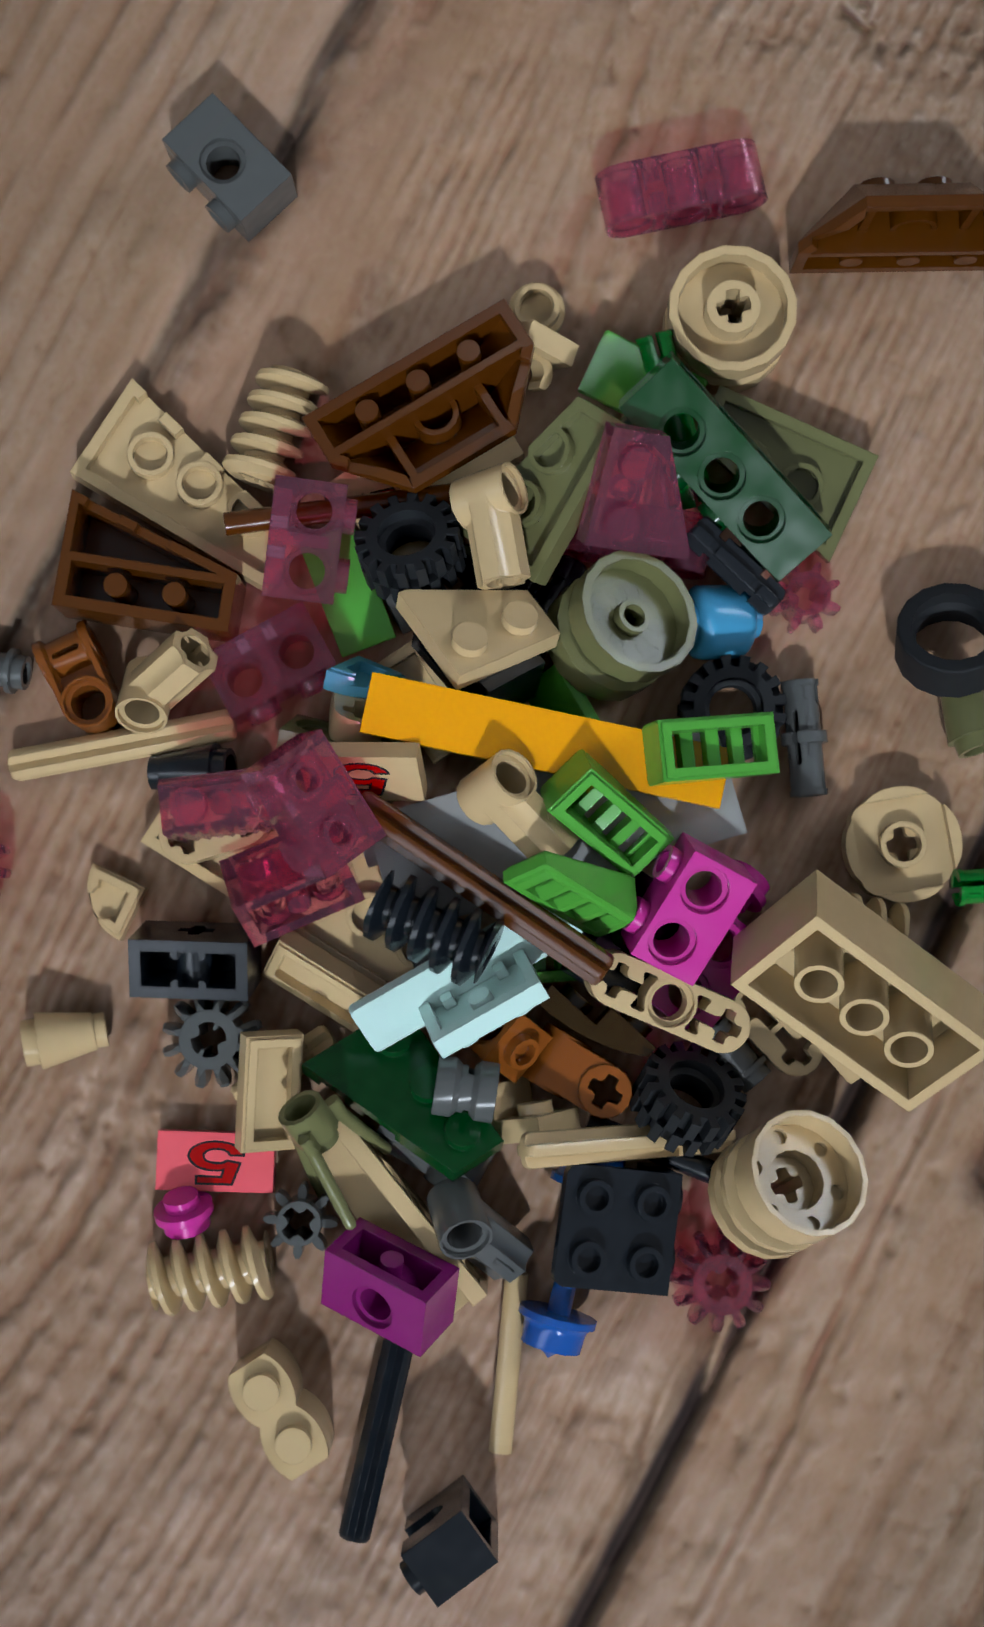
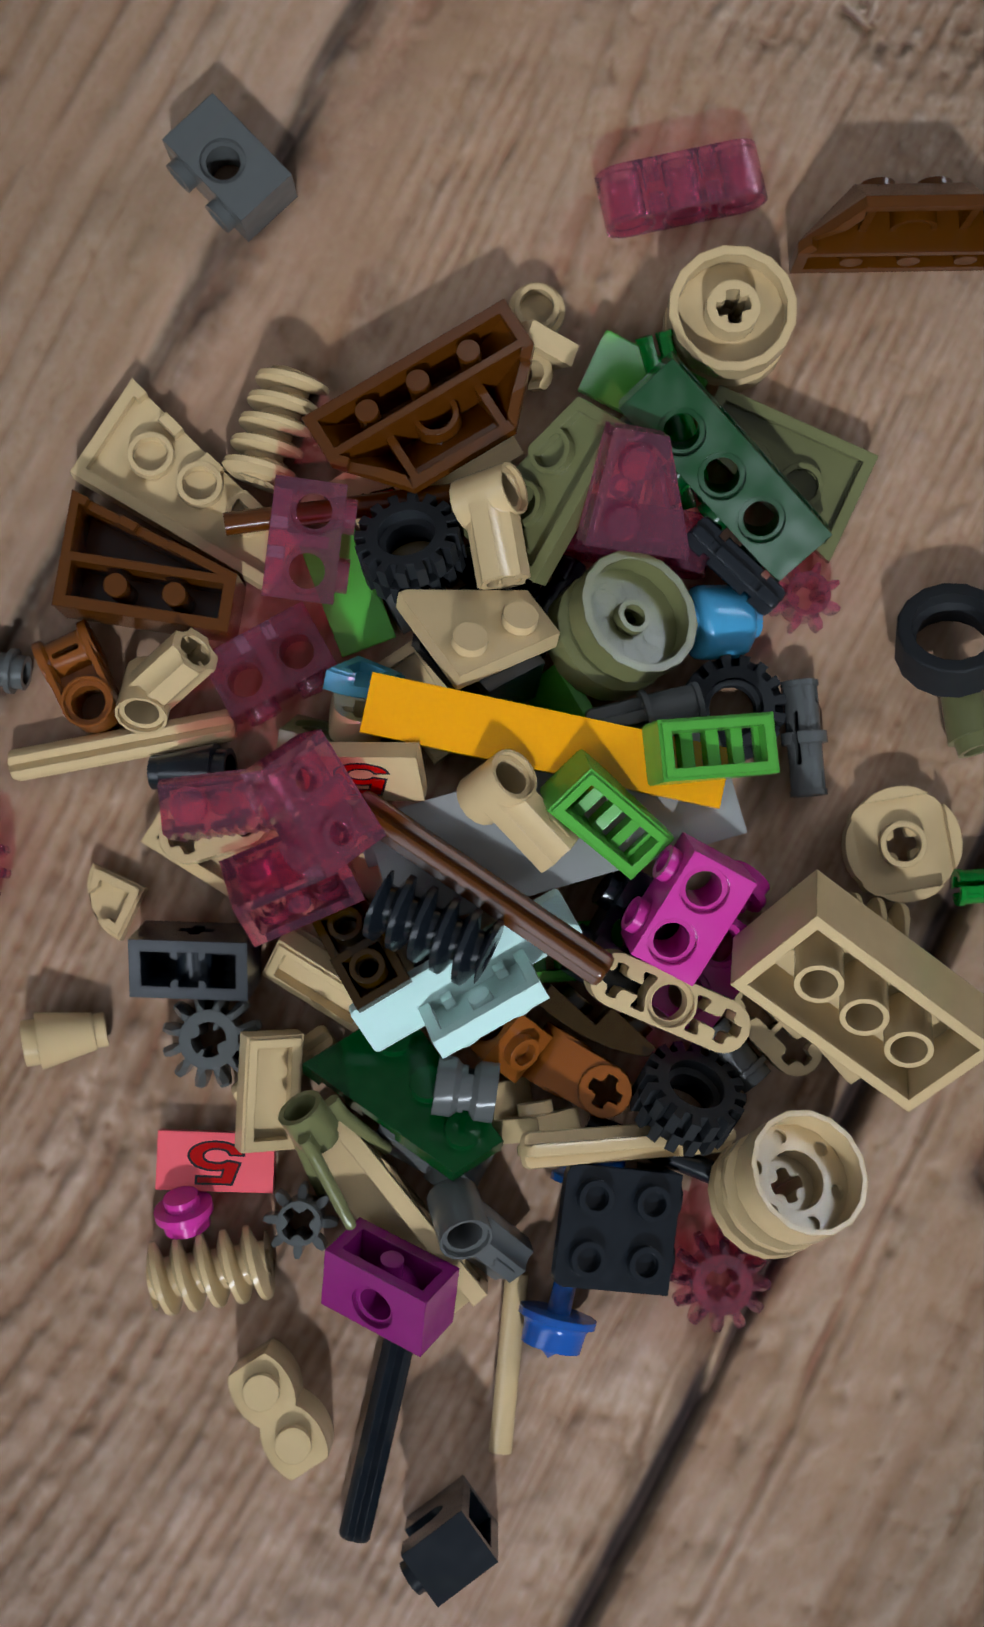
bright green slope [503,851,637,937] -> none
none -> dark brown slope [309,887,412,1013]
none -> dark grey axle [585,681,706,729]

